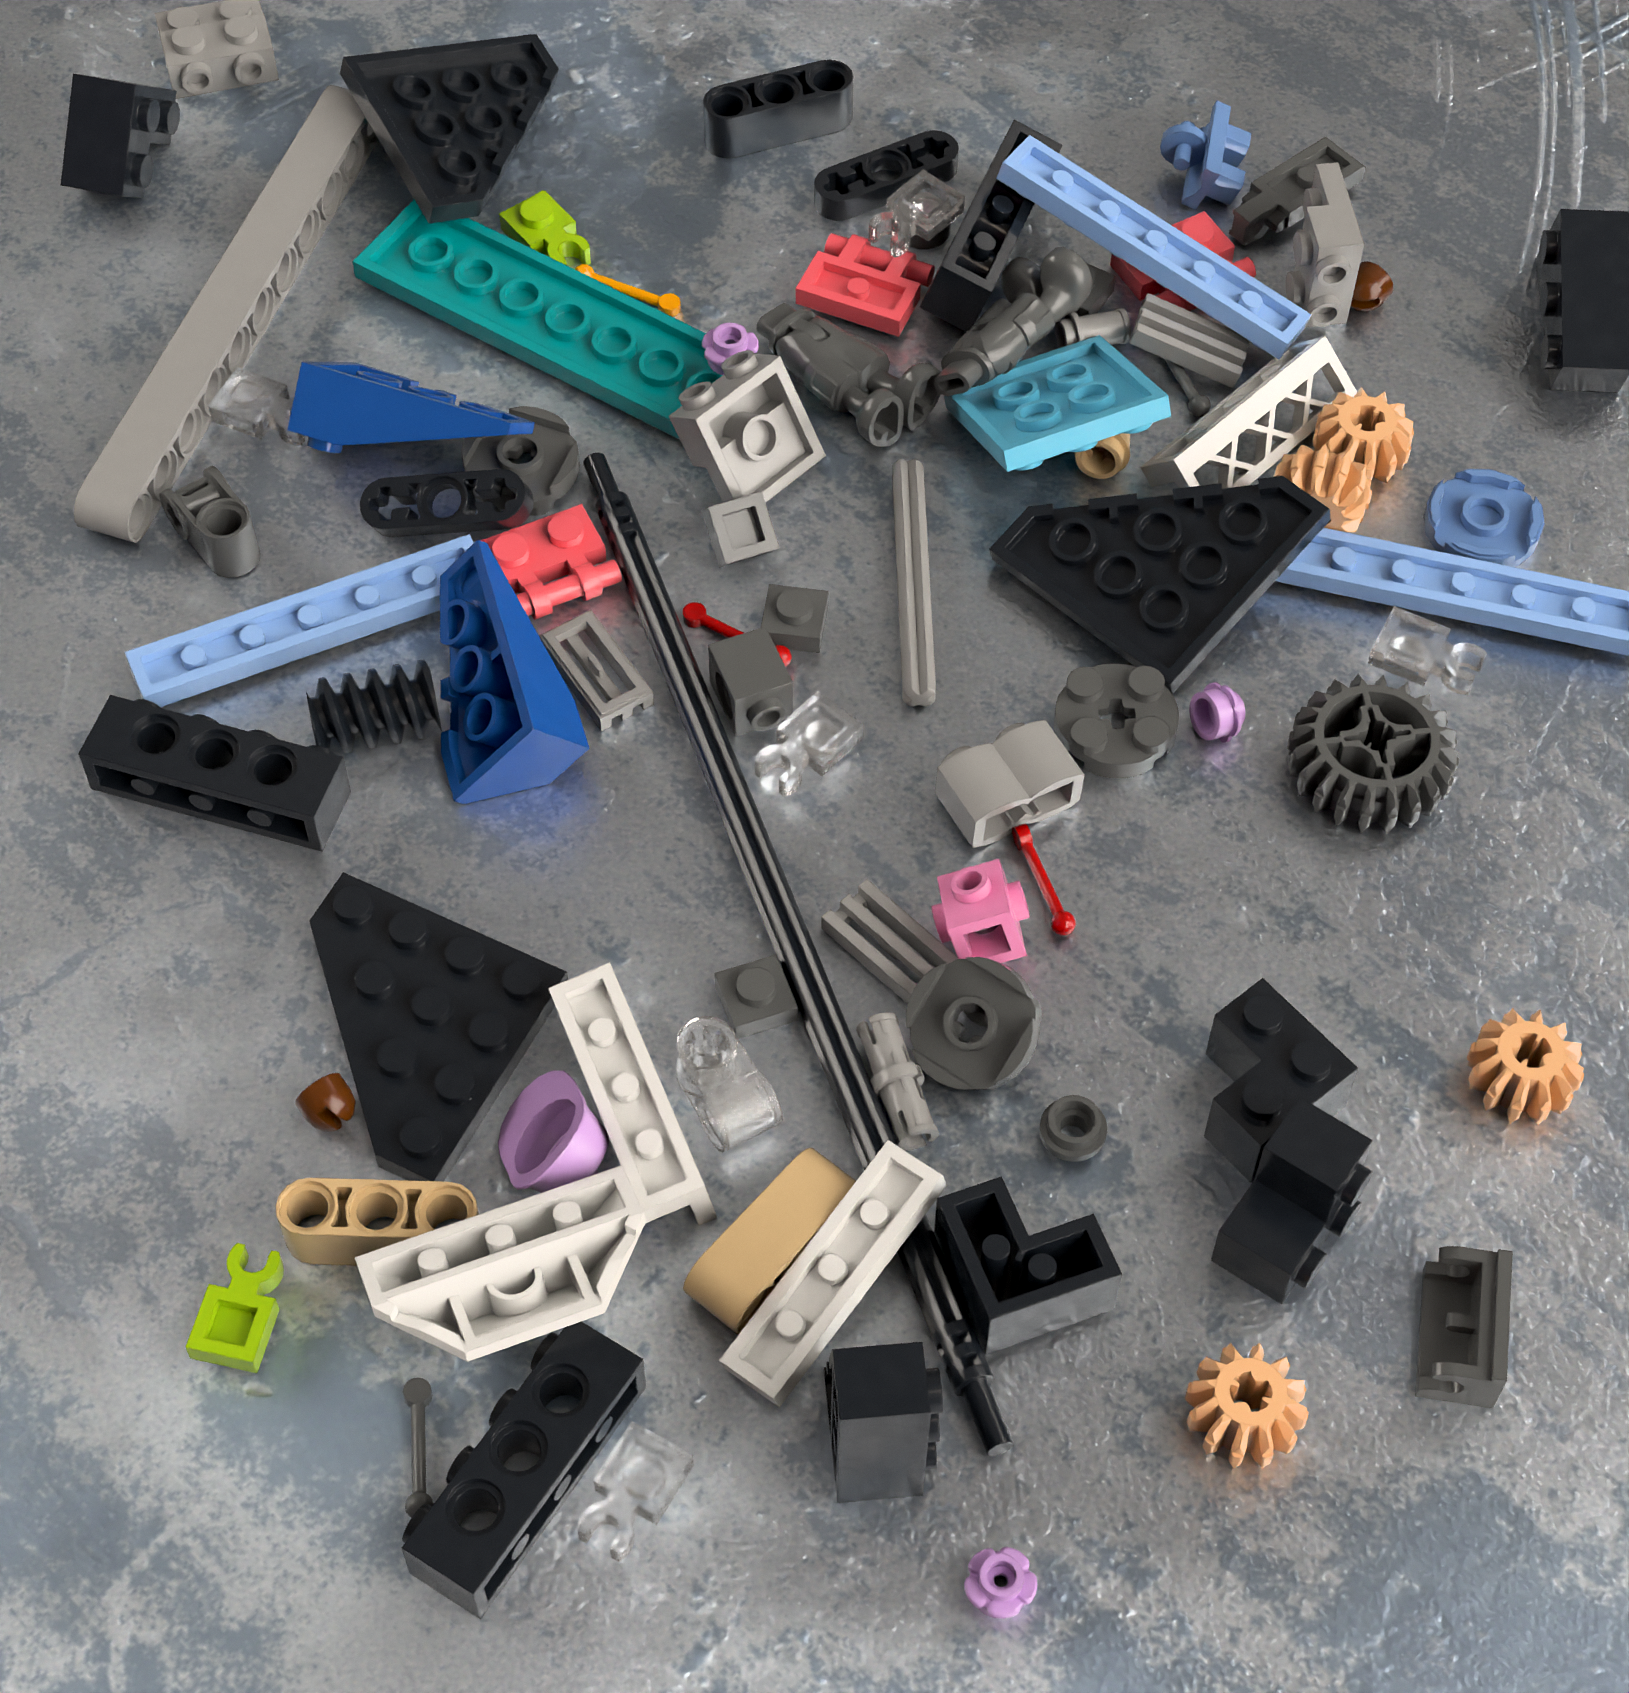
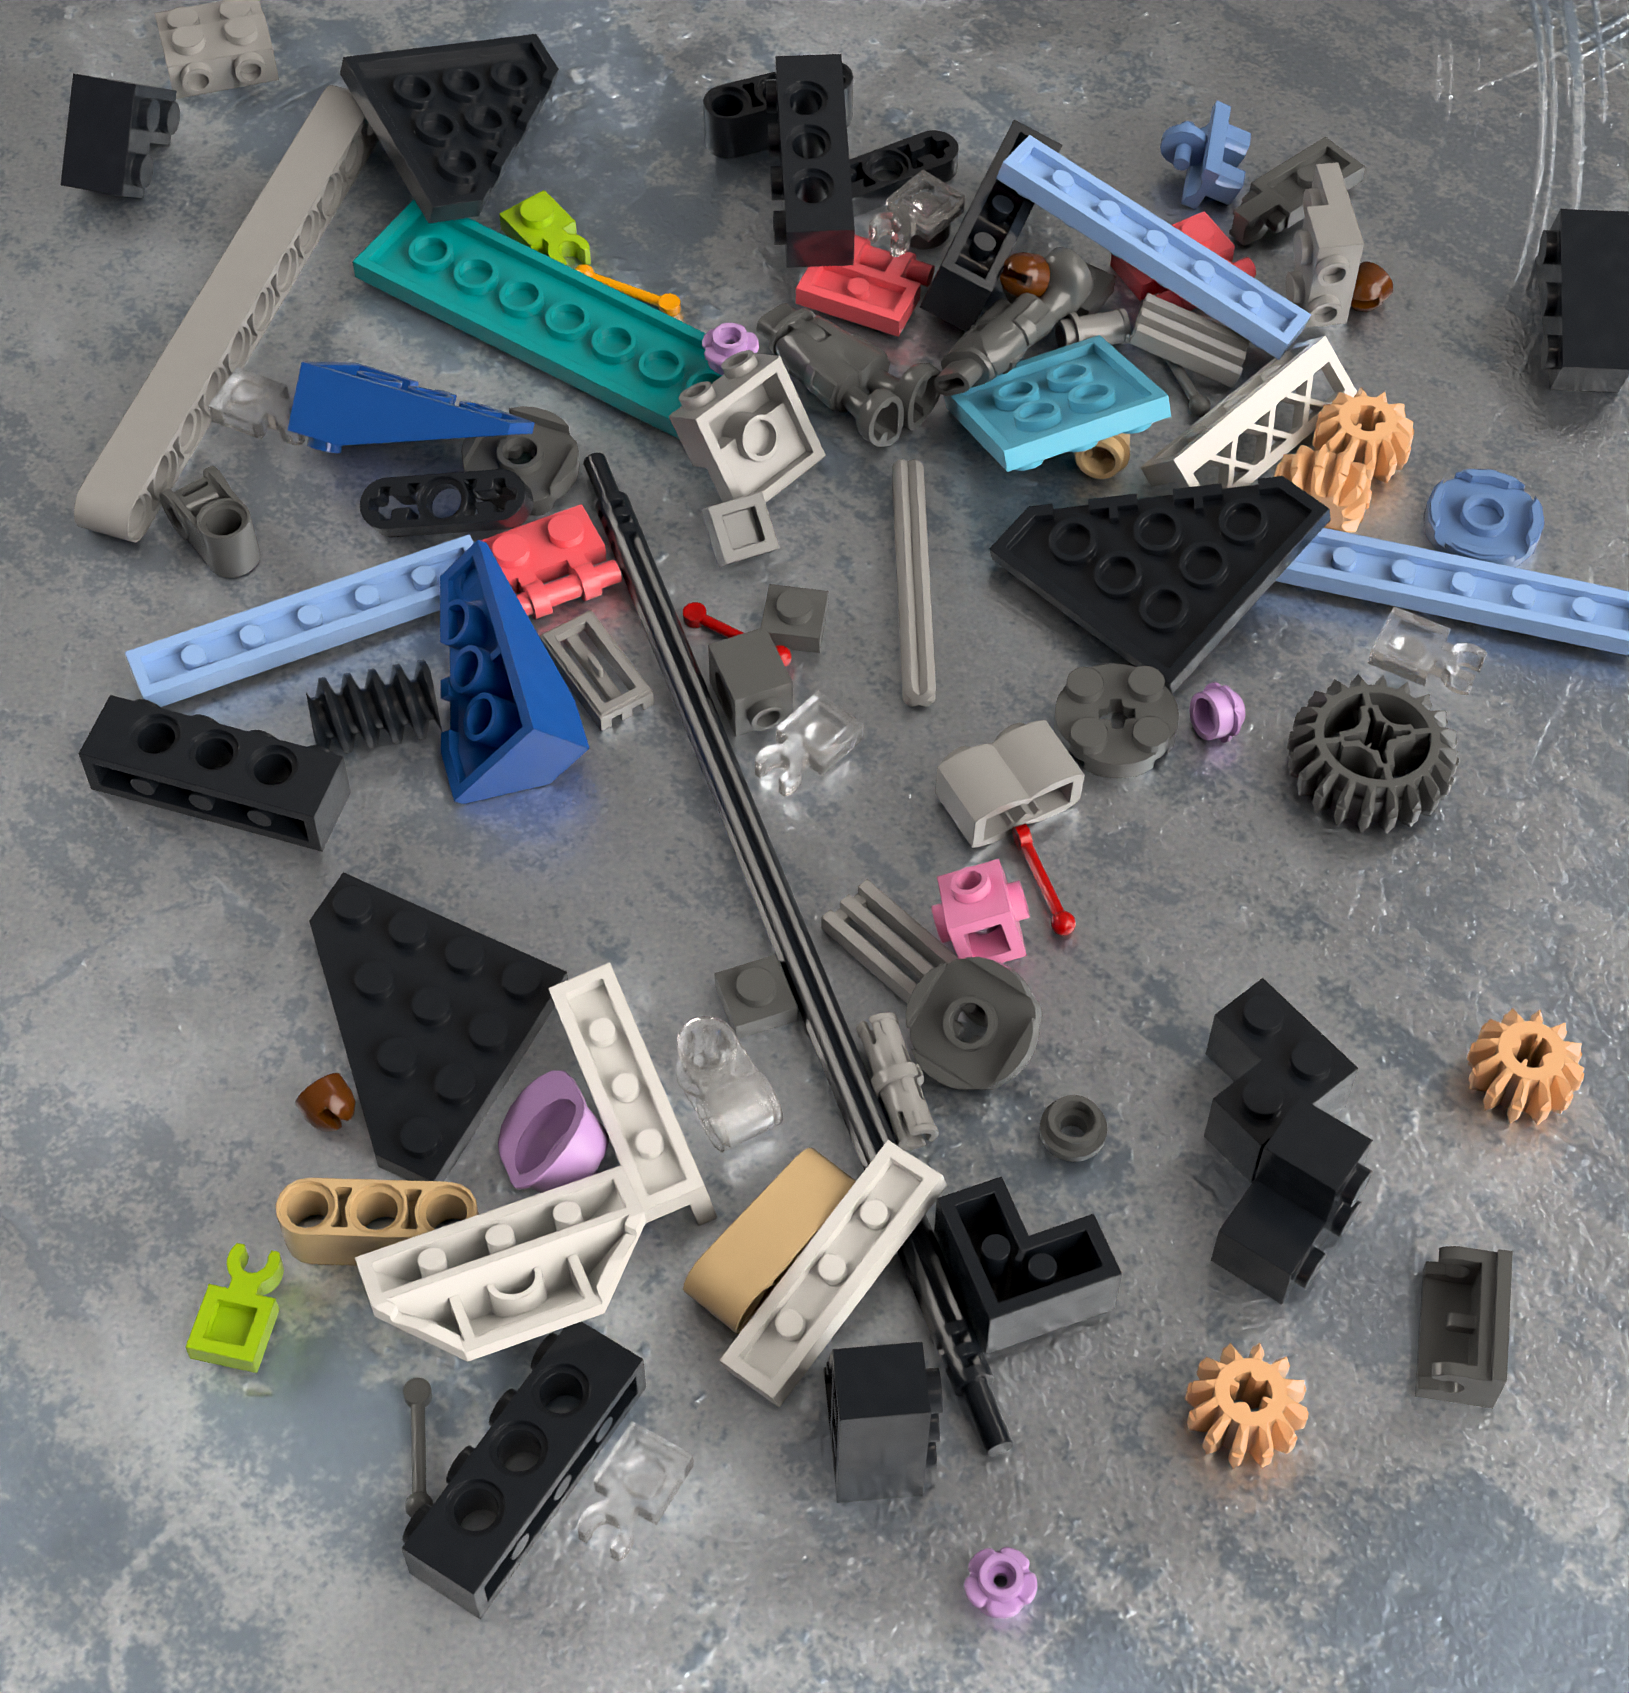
none -> black brick [765,54,855,268]
none -> reddish brown hinge [1000,252,1050,298]

